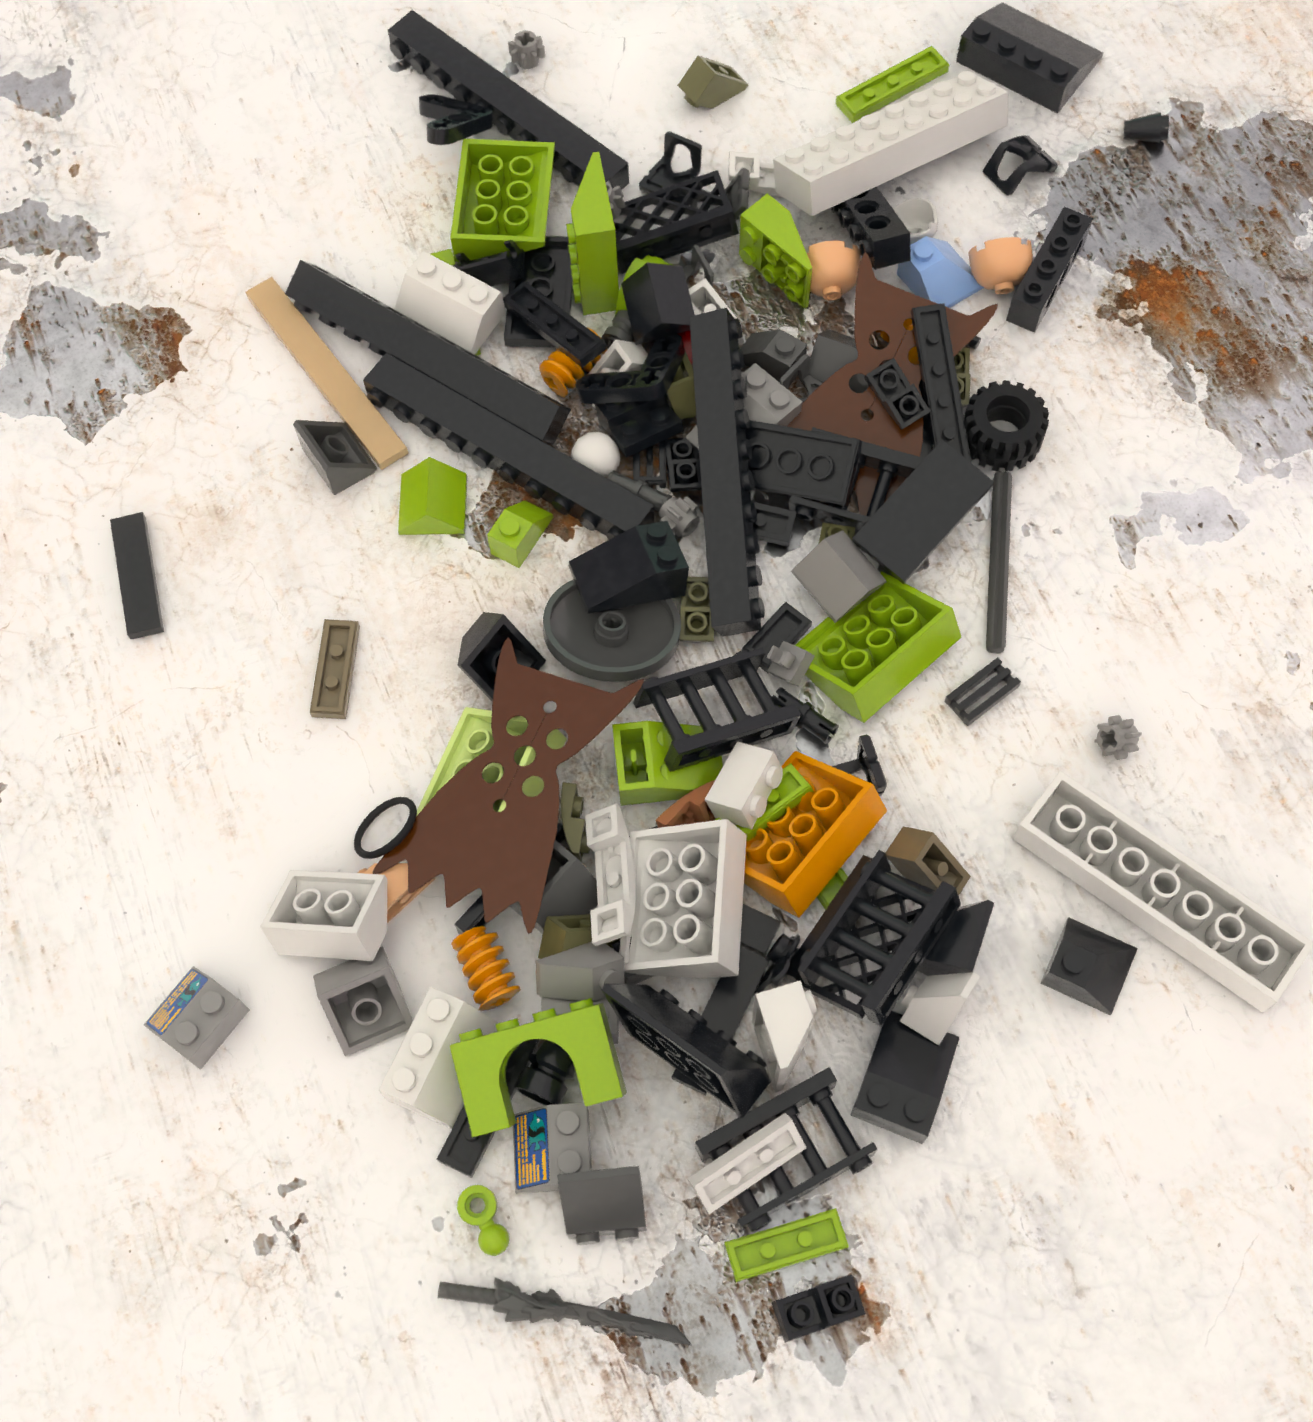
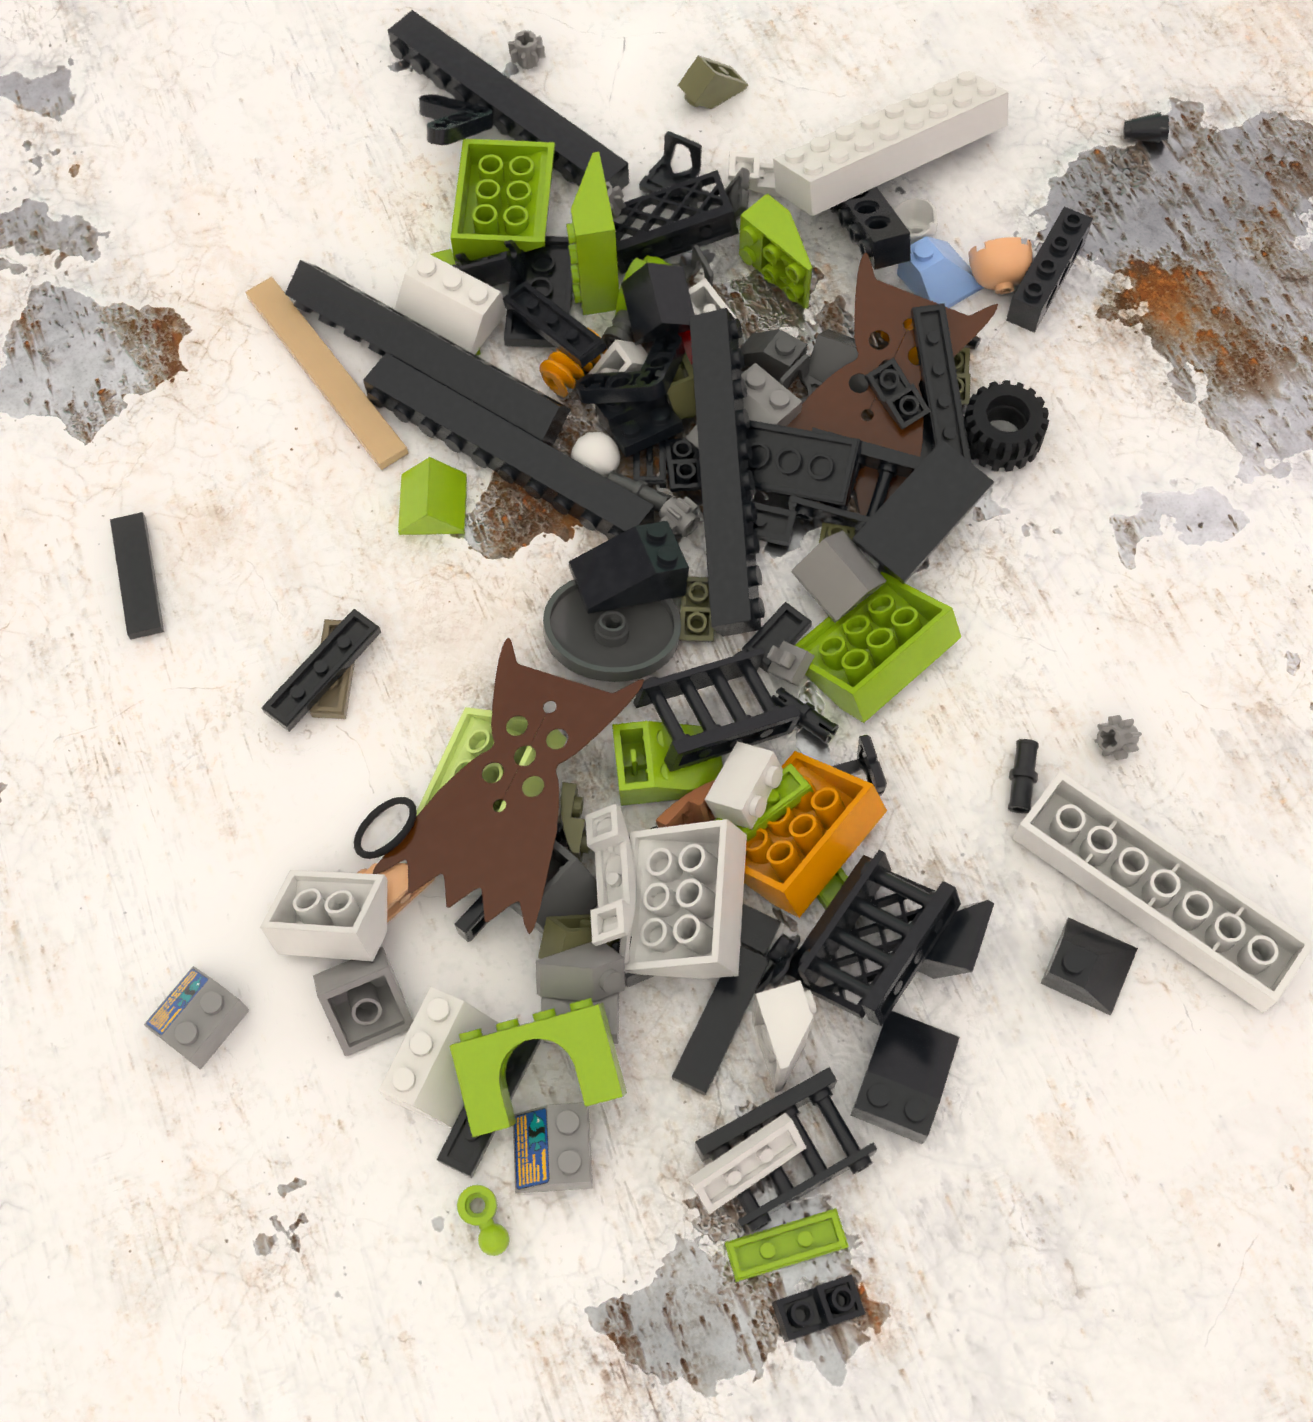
dark grey slope [293,420,377,496] -> none
dark grey sword [438,1277,691,1346] -> none
light orange piece [451,926,521,1011] -> none
black slope [457,612,547,702] -> none
lime slope [487,500,553,568] -> none
black wheel [514,1039,576,1106] -> none
dark grey slope [557,1166,647,1245] -> none
black slope [601,984,771,1118] -> none
light nougat cylinder [807,240,861,300] -> none
lime tile [835,46,949,123] -> none
dark tan slope [886,826,971,896] -> none
white slope [900,972,980,1045] -> none
black tile [945,657,1021,726] -> none
black slope [956,2,1103,114] -> none
black piece [983,136,1058,195] -> none
dark grey axle [986,471,1012,654] -> none
none -> black tile [261,609,381,732]
none -> black pin [1008,739,1039,814]

